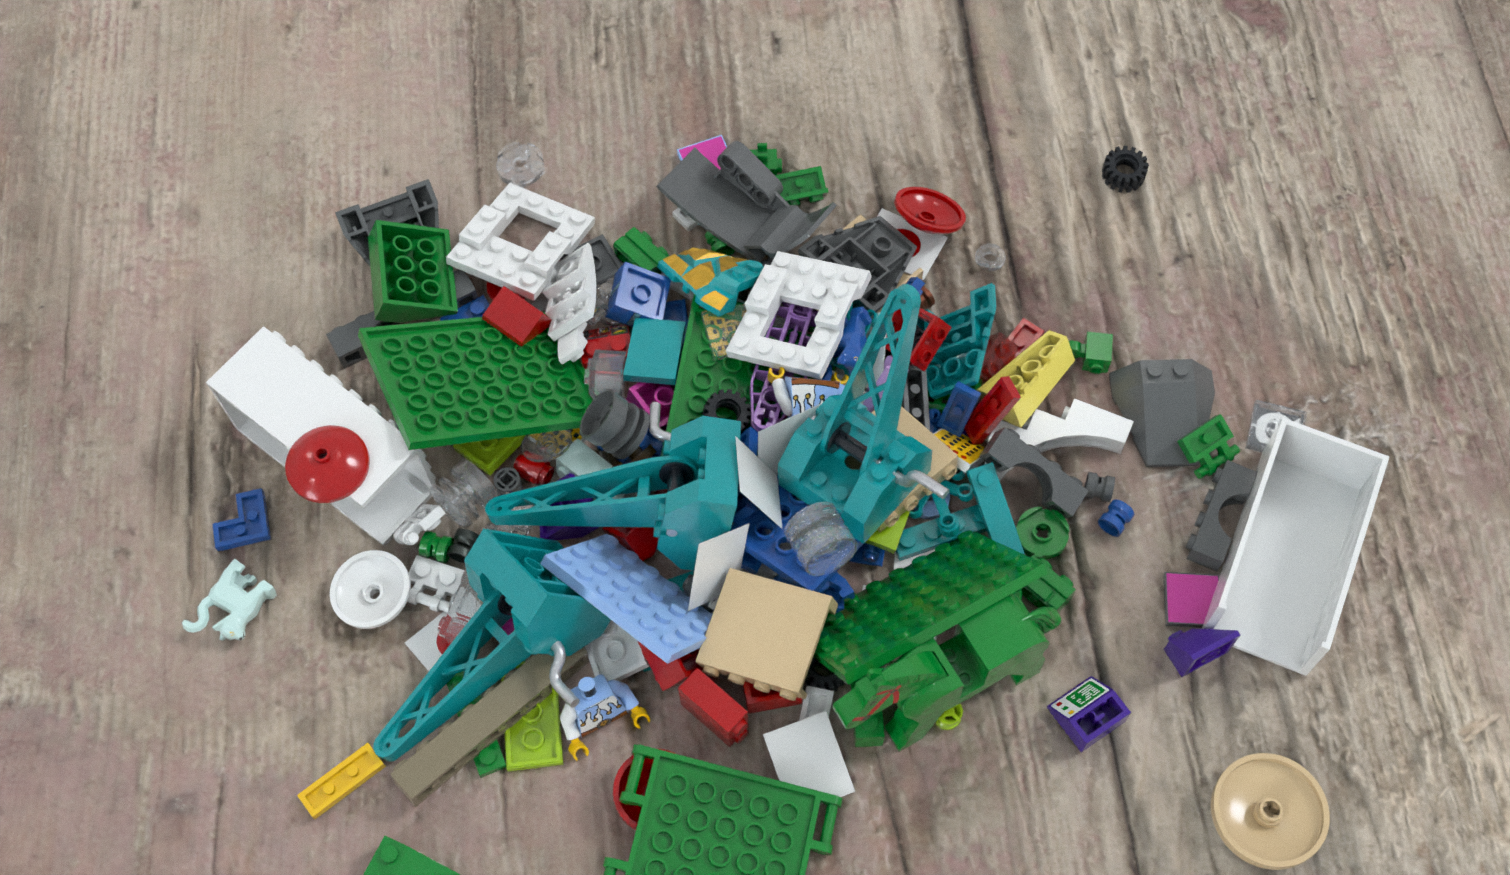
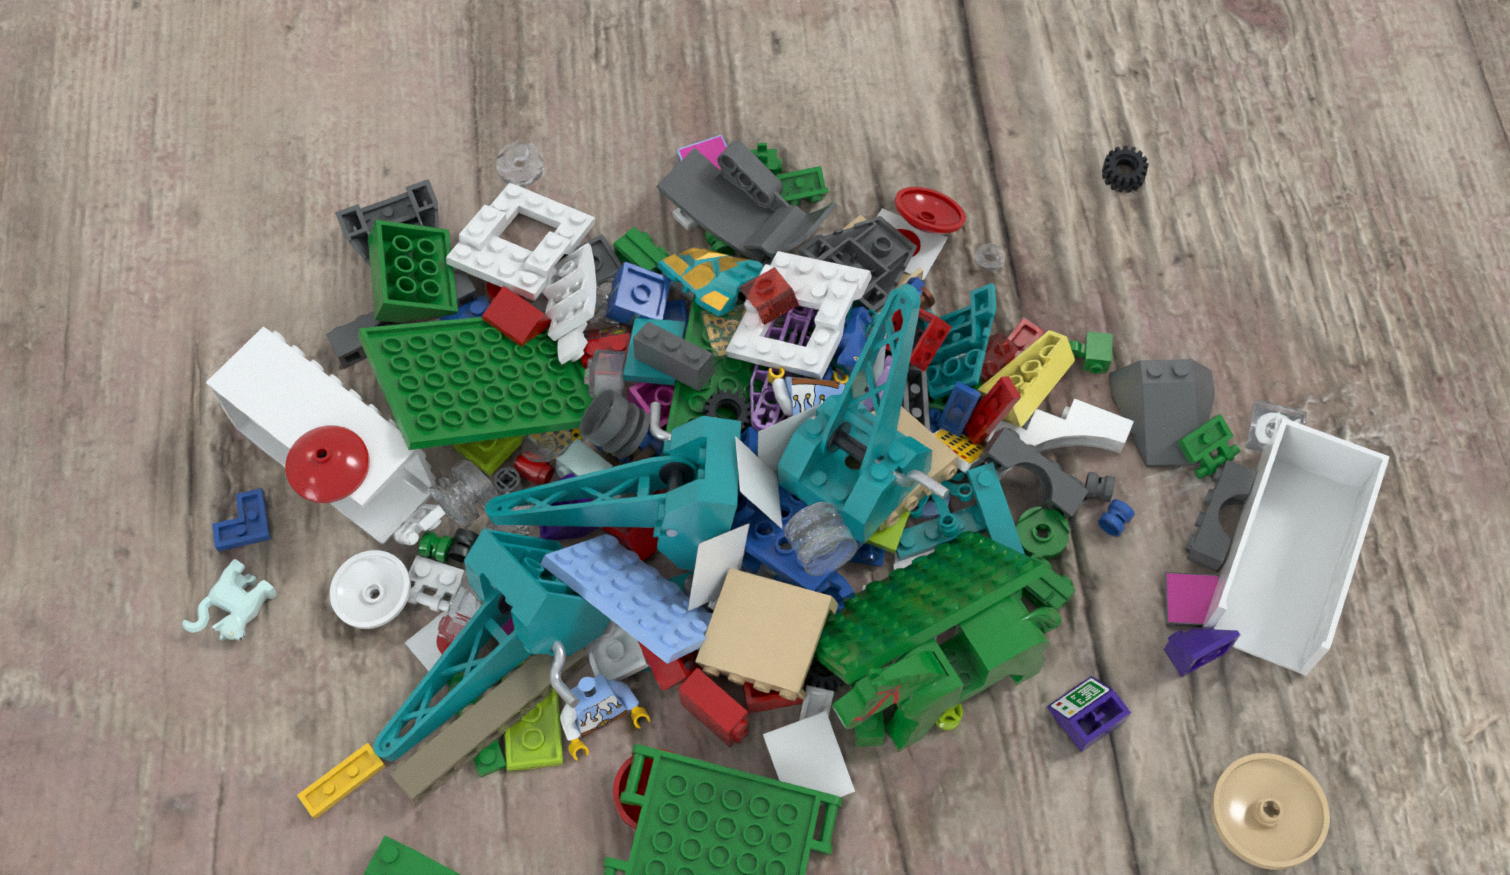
none -> dark grey brick [633,322,714,391]
none -> clear red piece [739,267,799,325]

